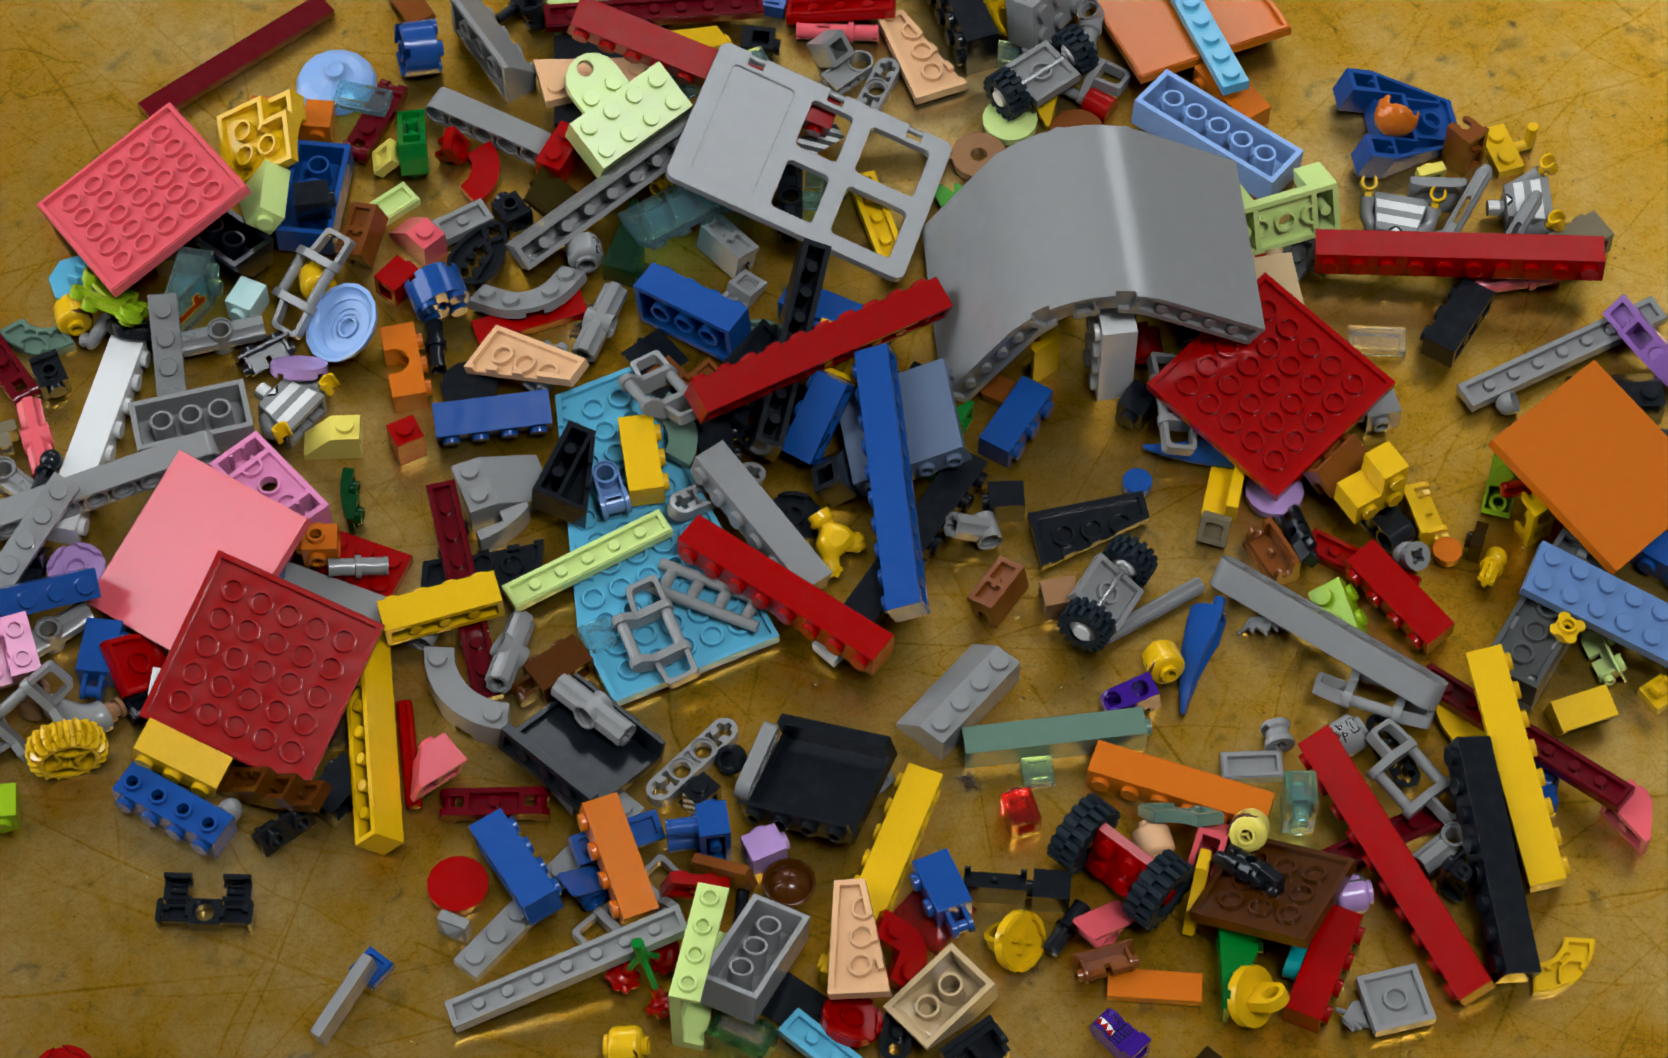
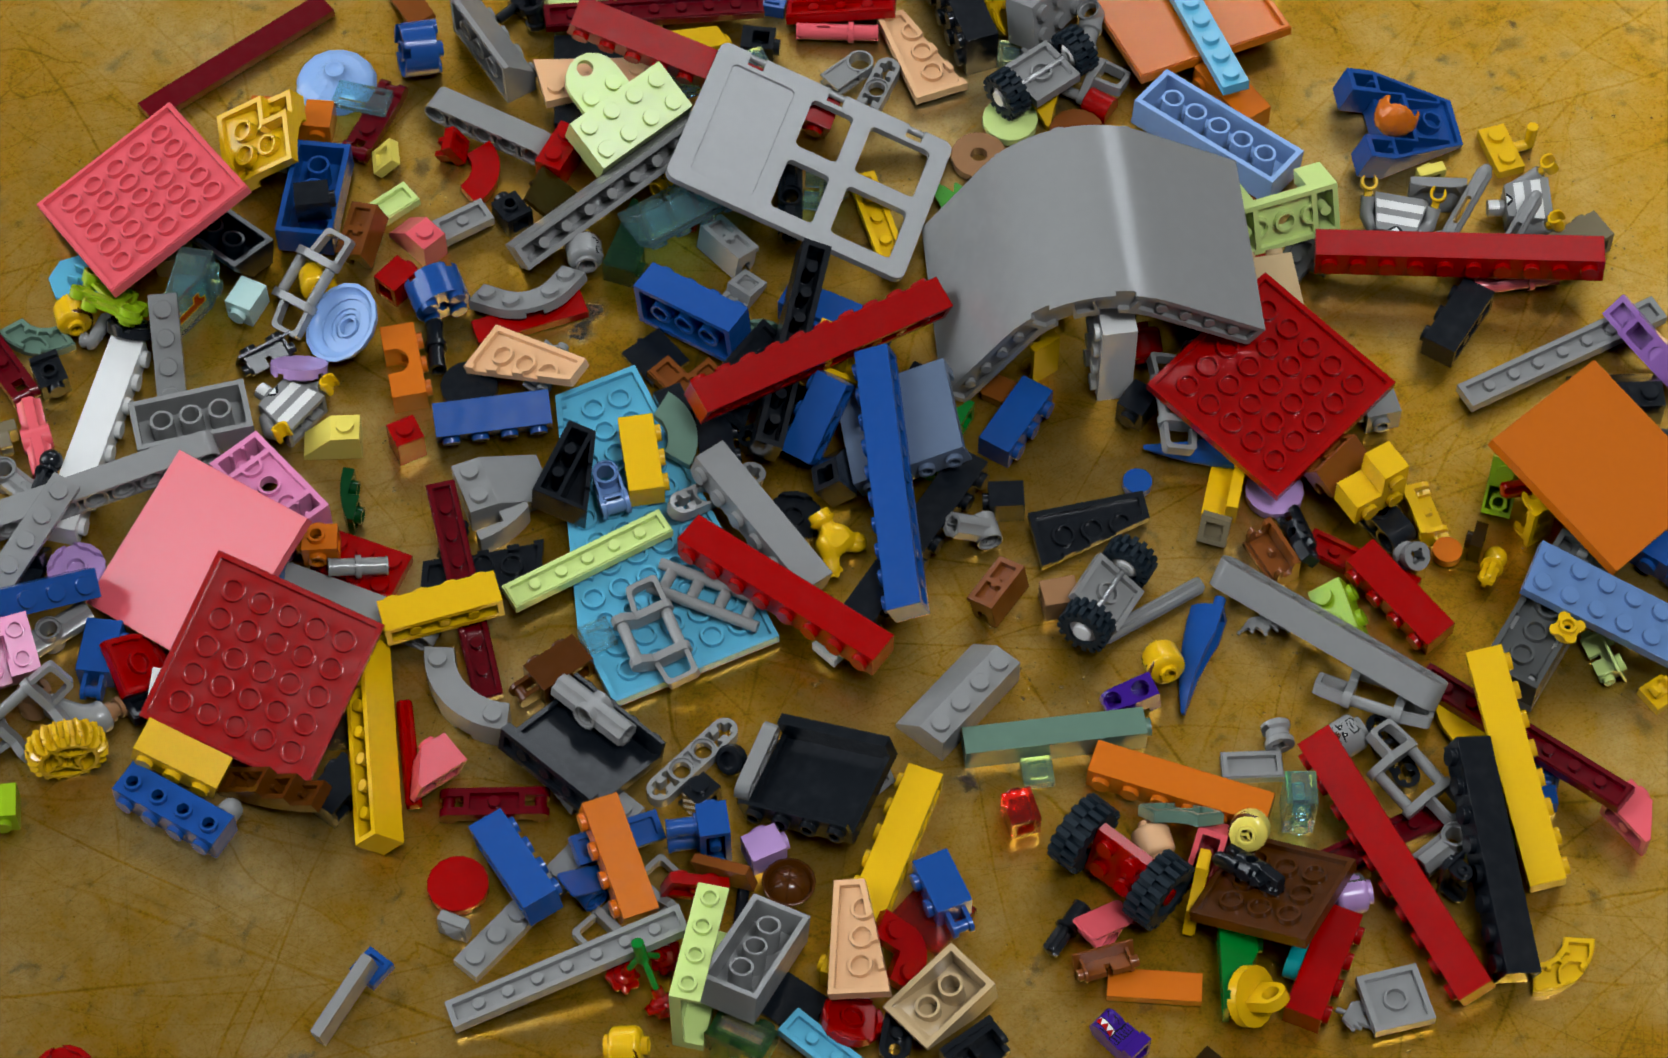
black piece [155,872,256,932] -> none
light grey piece [181,314,266,357] -> none
yellowish green slope [239,159,290,235] -> none
black hinge [251,810,317,857] -> none
green slope [397,109,429,178] -> none
black piece [447,221,509,292] -> none
light grey piece [484,610,535,694] -> none
light grey piece [571,281,628,364] -> none
light grey bar [618,350,698,425] -> none
sticker [796,123,844,154] -> none
light grey brick [806,30,855,68] -> none
black hinge [964,865,1027,906] -> none
yellow tile [984,909,1046,973] -> none
black brick [1026,869,1072,913] -> none
clear tile [1347,325,1406,357] -> none
dark orange hinge [1441,116,1489,178] -> none
light grey hinge [1495,390,1520,415] -> none
yellow hinge [1544,684,1619,736] -> none

